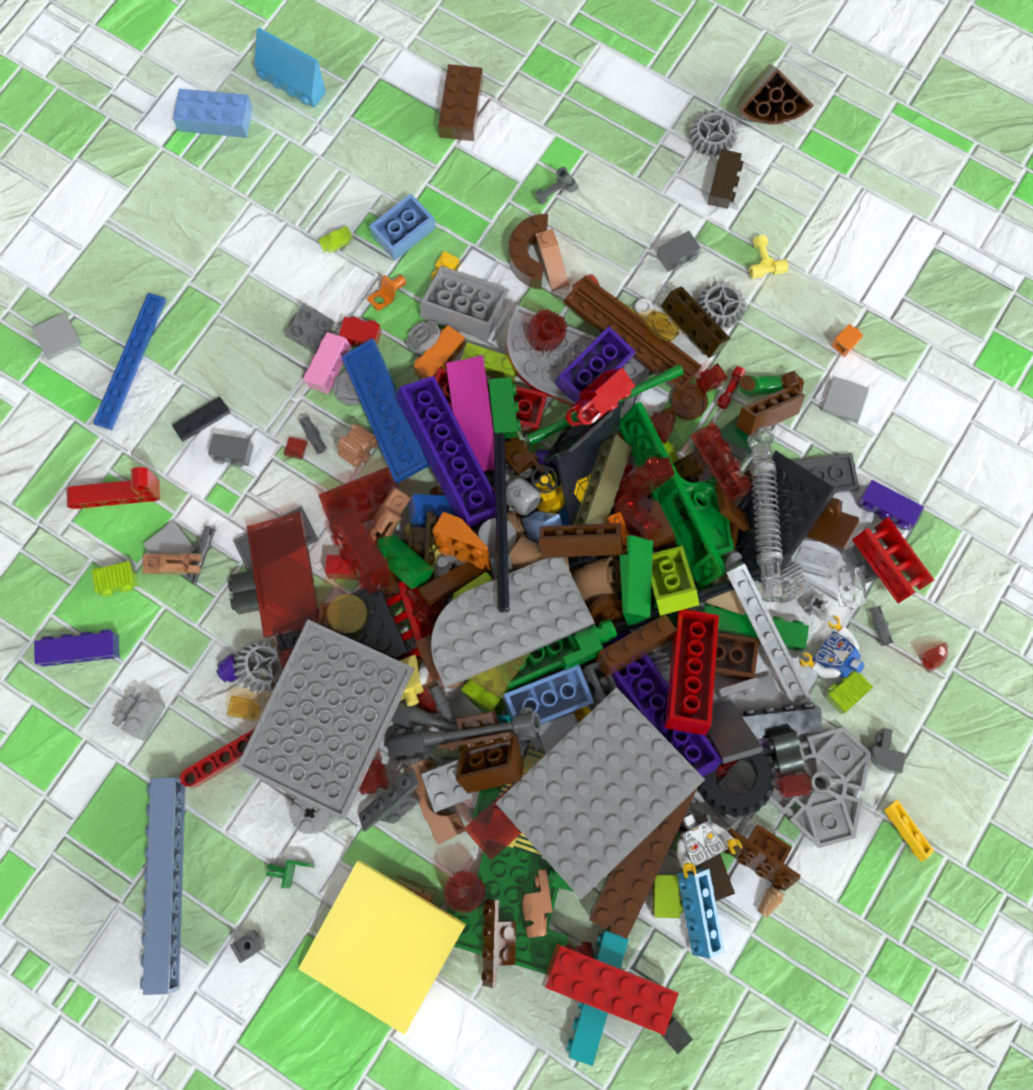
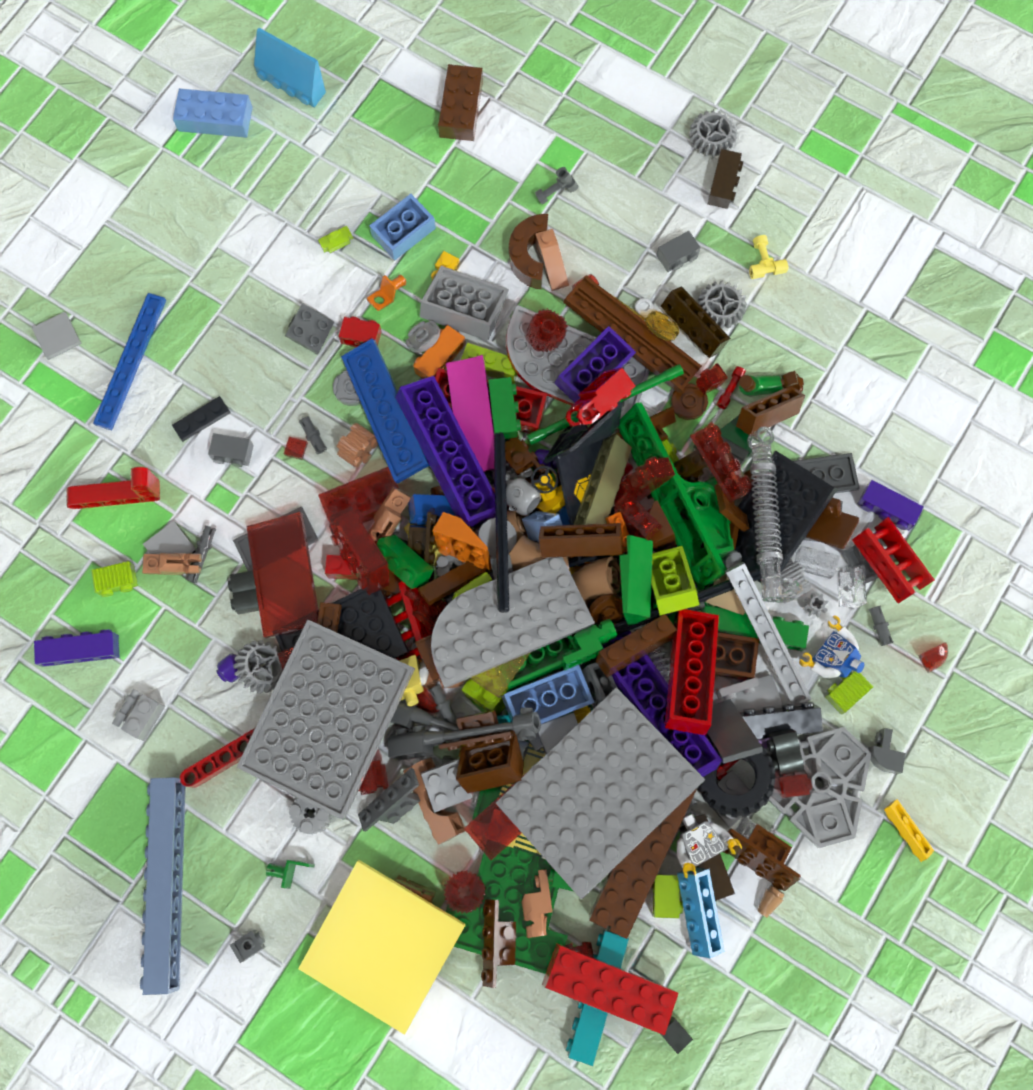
clear yellow brick [226,695,260,722] -> none
bright pink brick [303,332,352,394] -> none
clear yellow tile [327,594,367,634] -> none
clear red brick [650,412,674,444] -> none
reddish brown brick [737,63,814,124] -> none
light grey tile [822,376,869,423] -> none
orange brick [831,324,864,358] -> none

